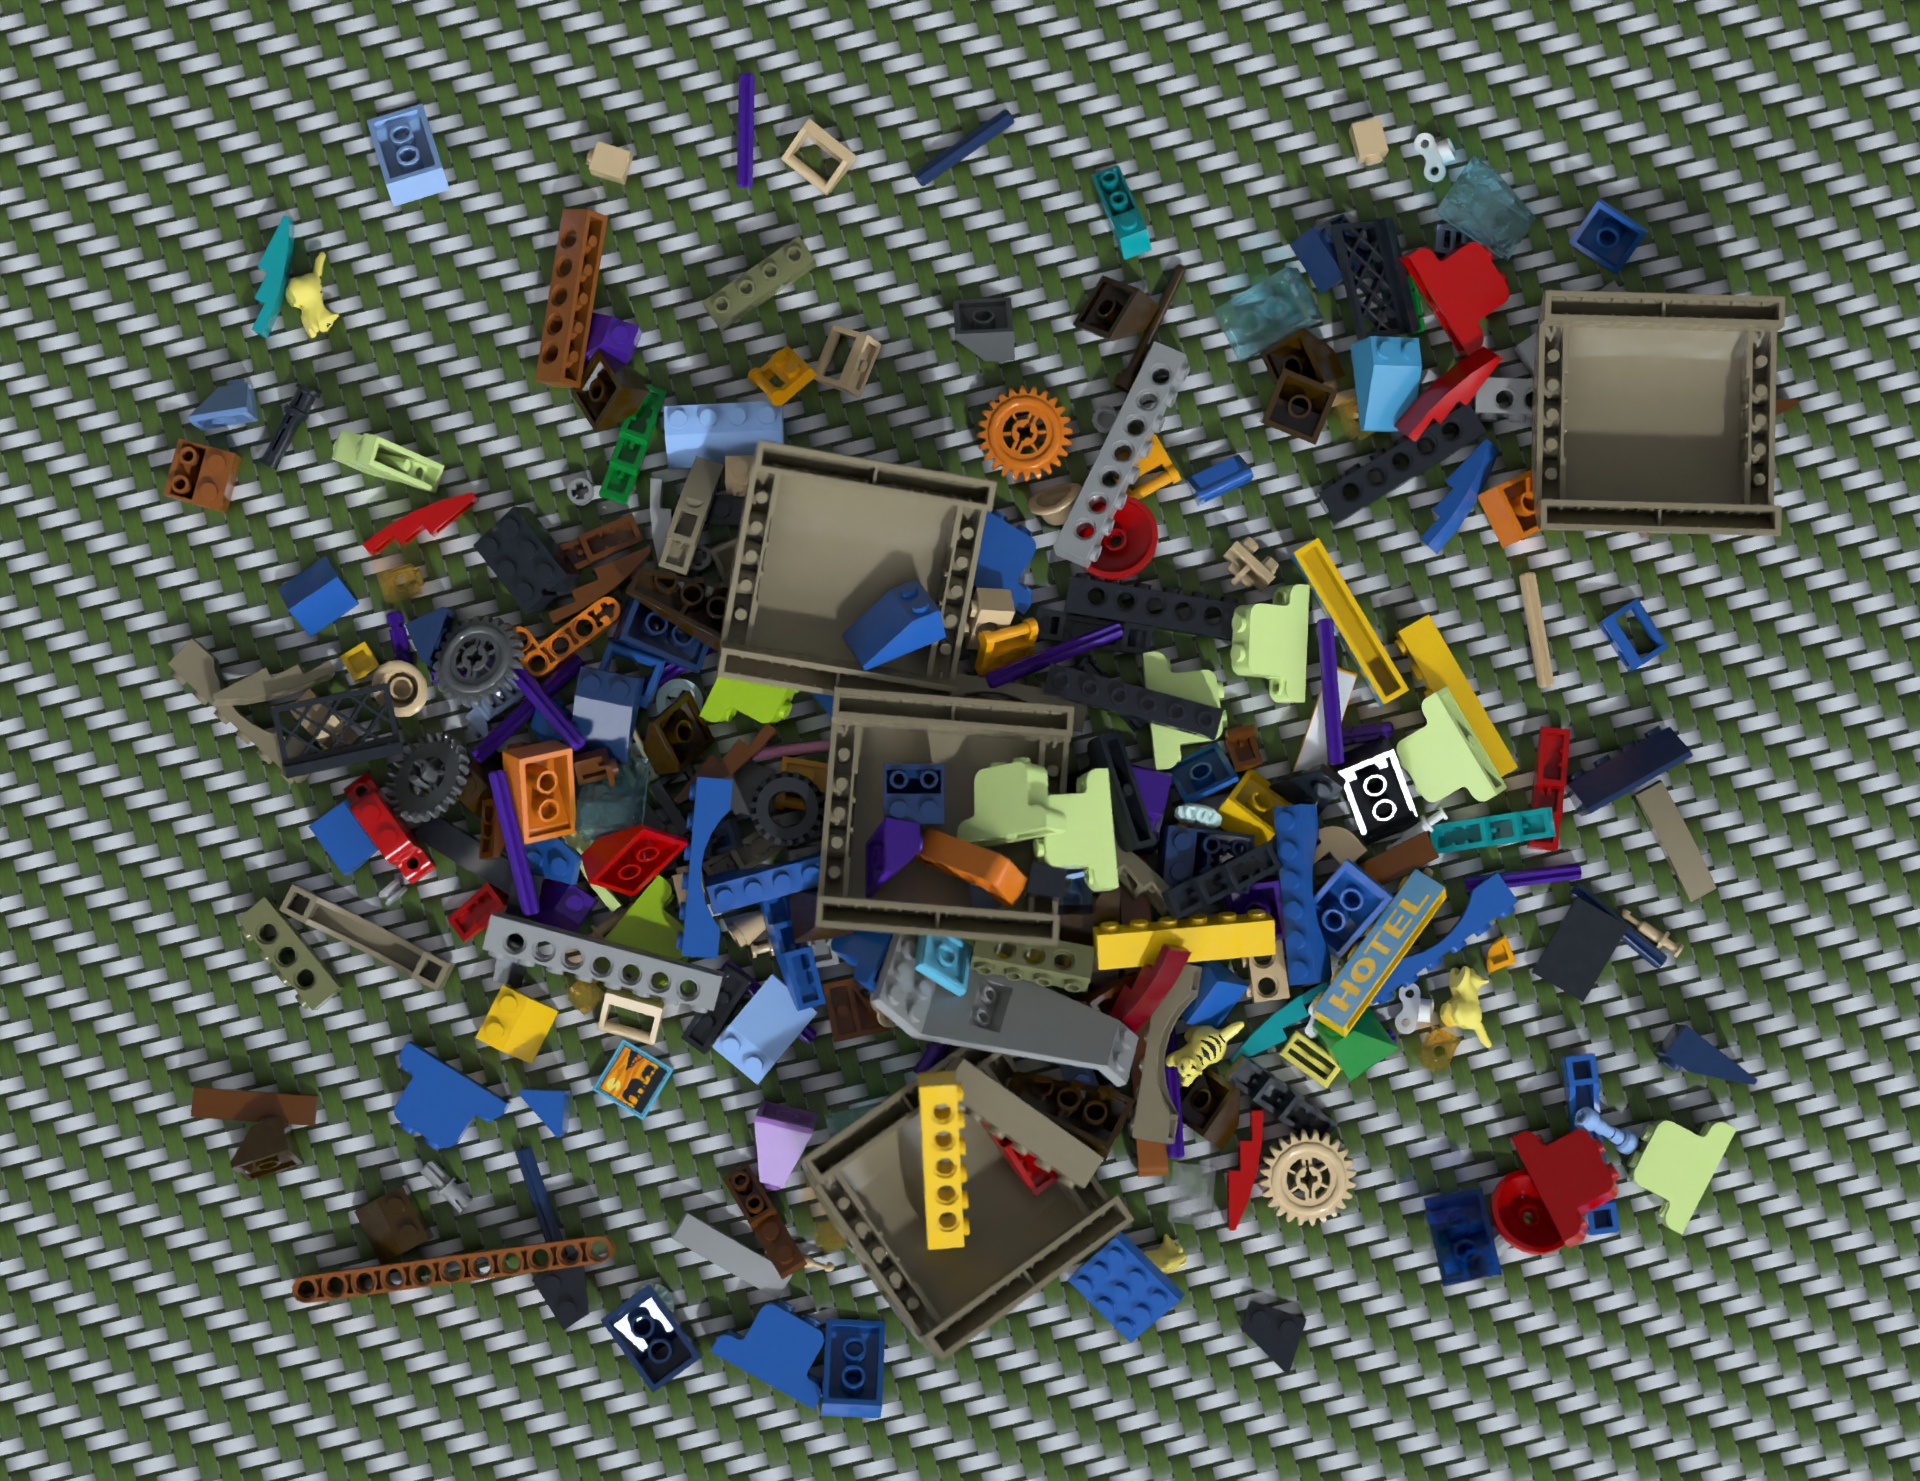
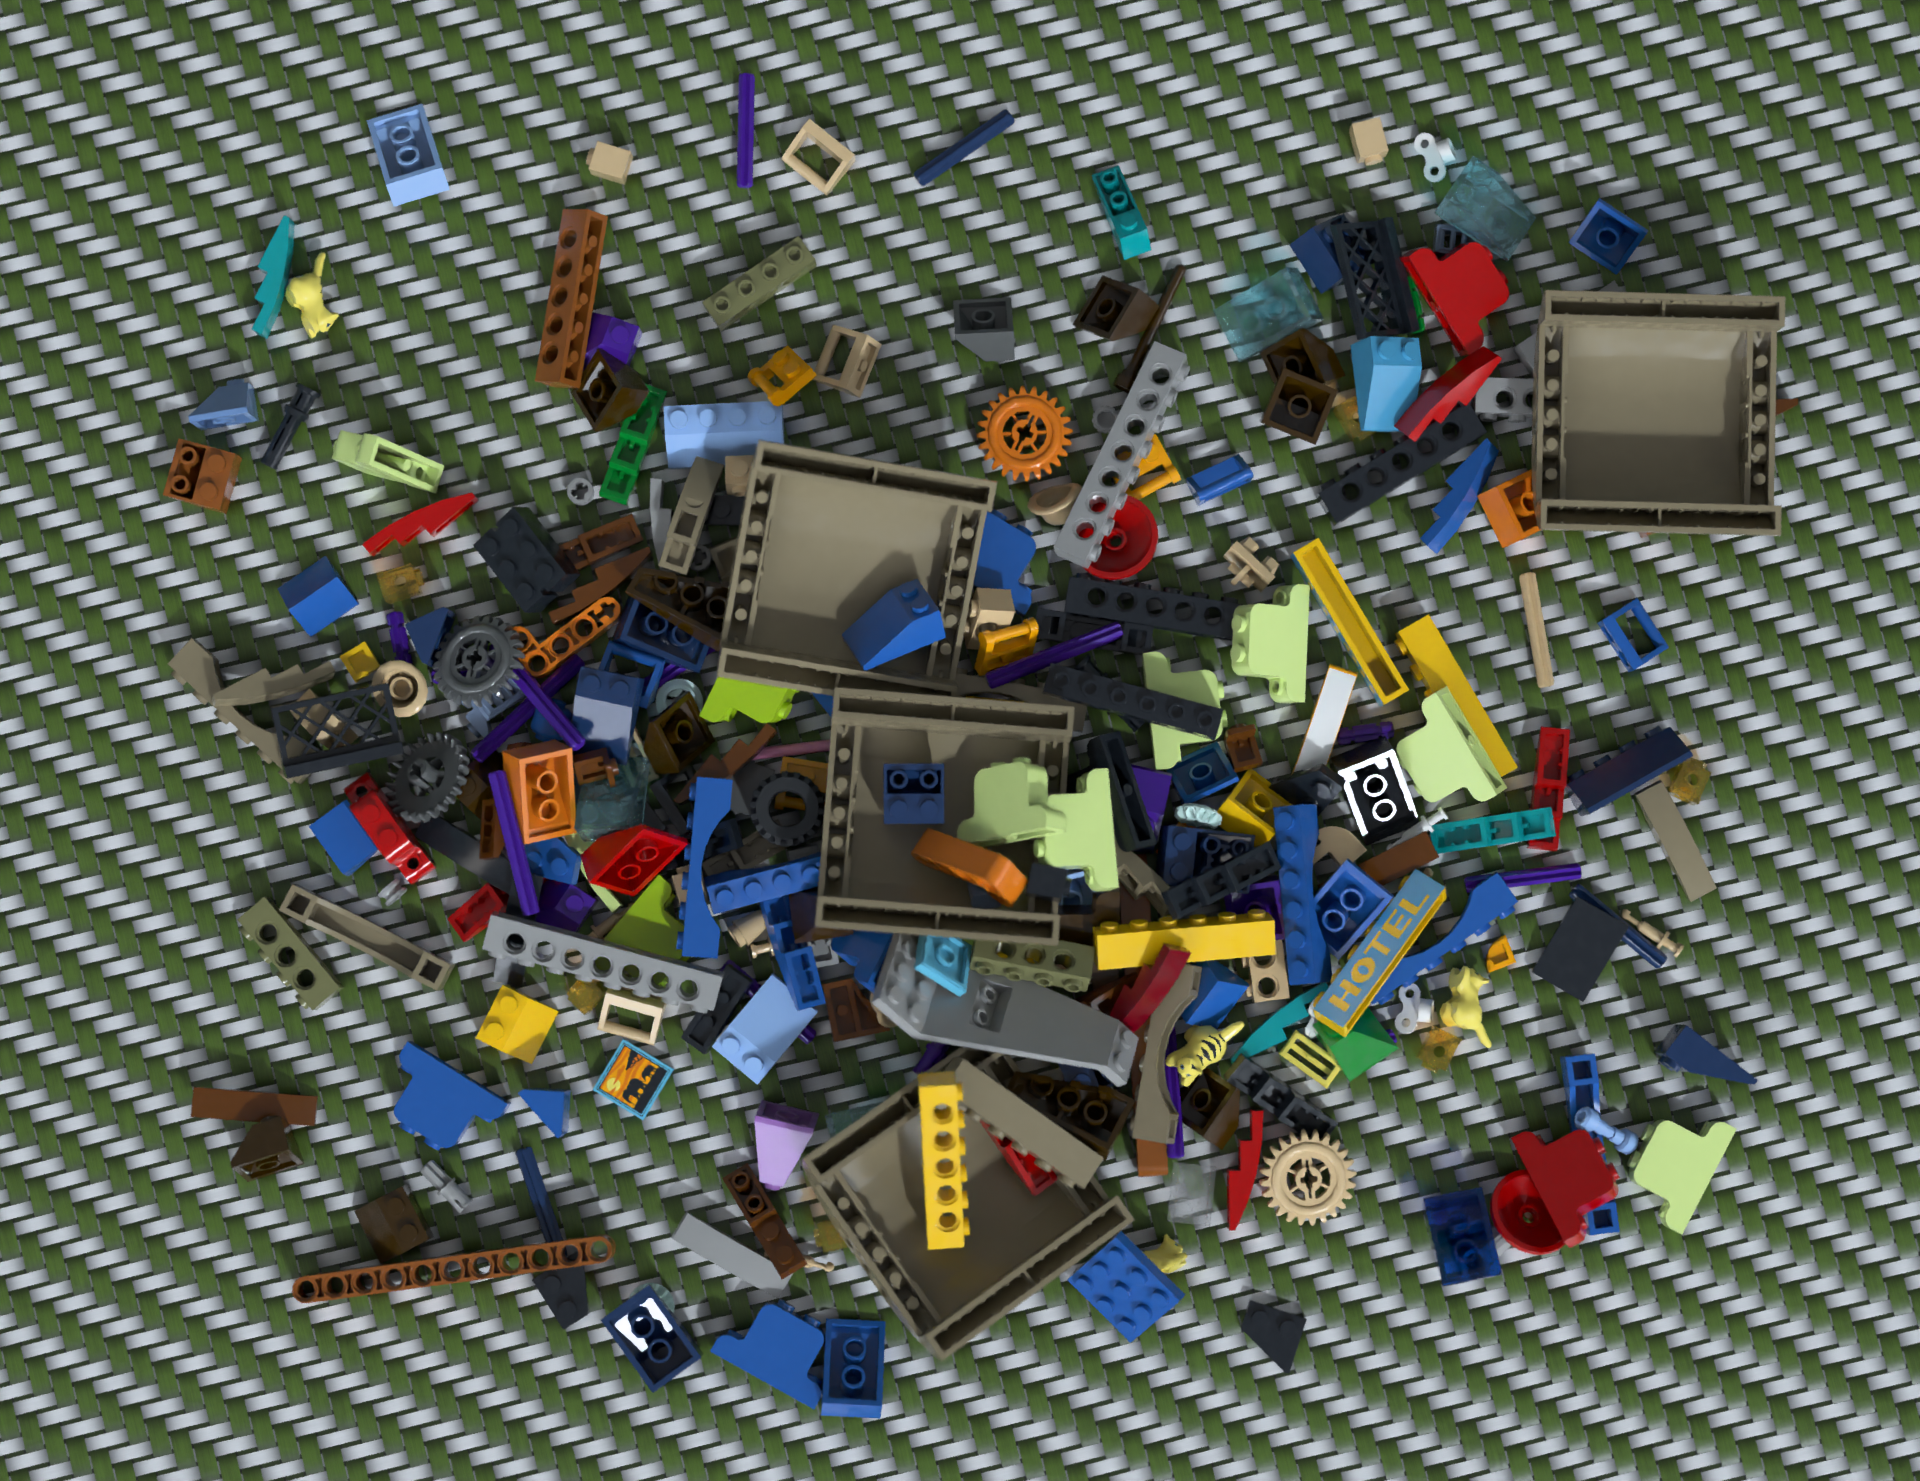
dark purple slope [865,817,923,898] -> none
dark purple axle [1317,618,1344,765] -> none
none -> clear yellow brick [1667,758,1712,806]

